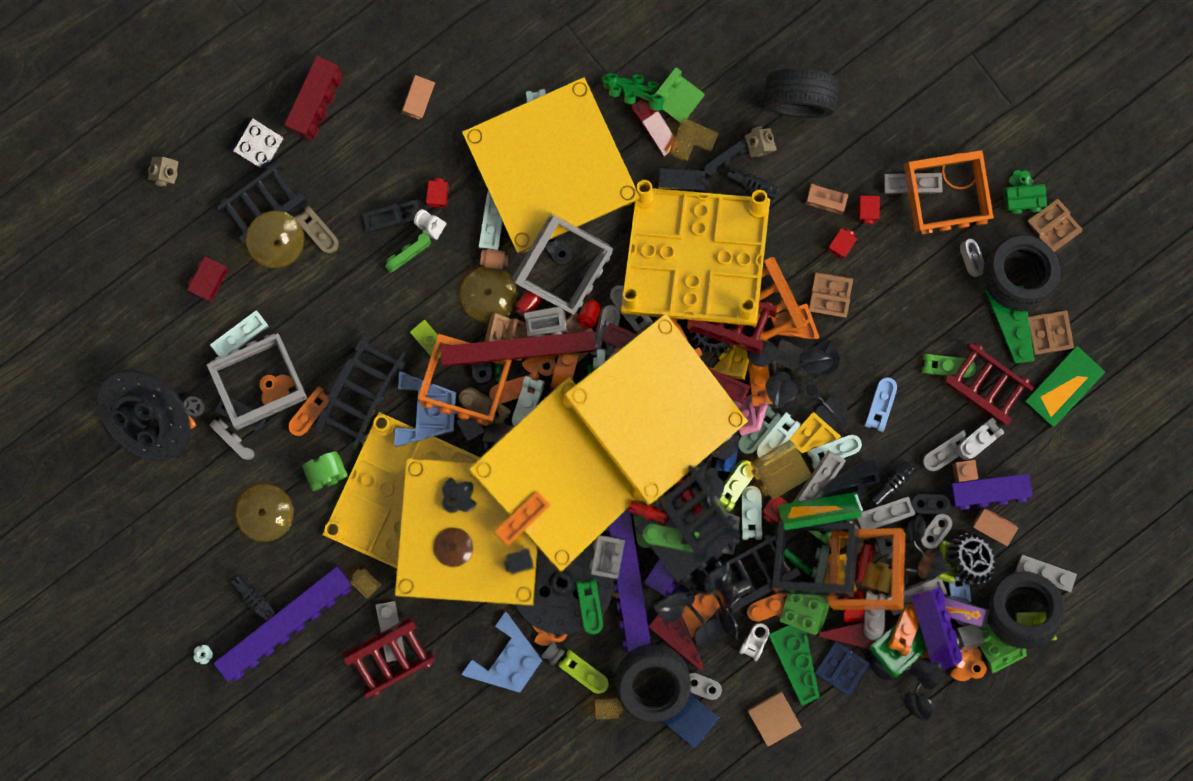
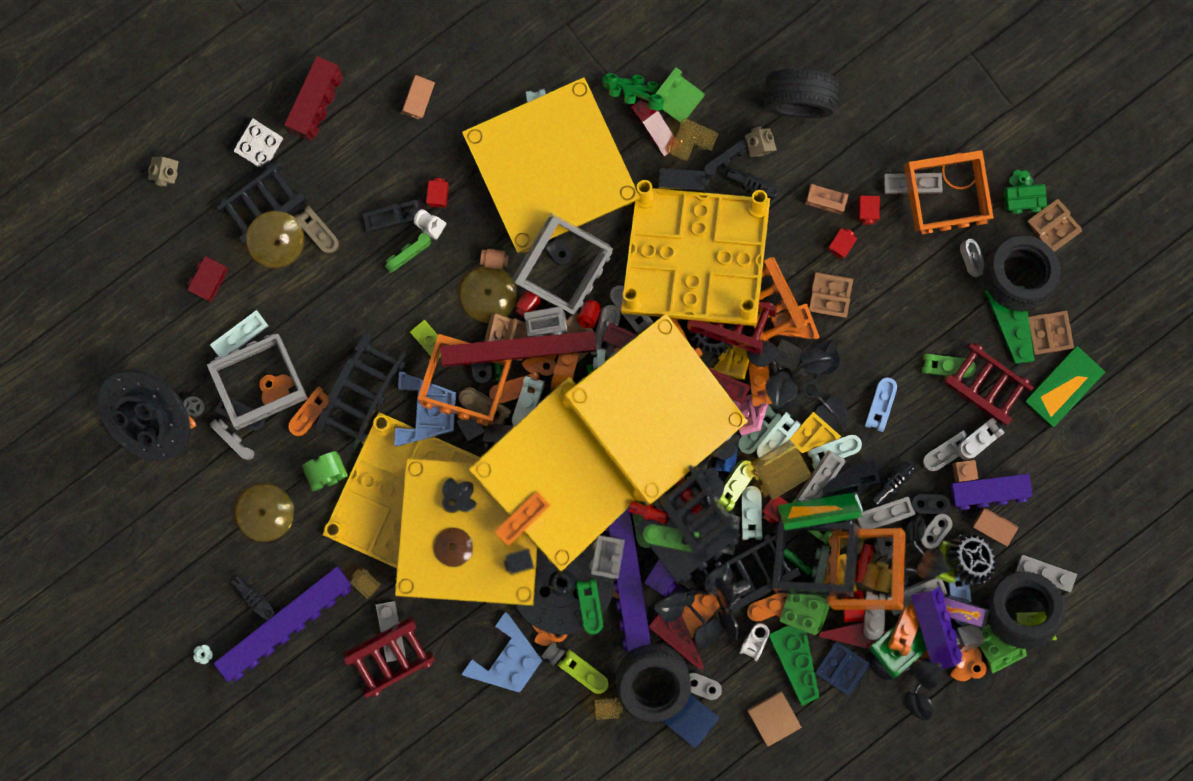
light aqua plate [479,191,503,250] -> none

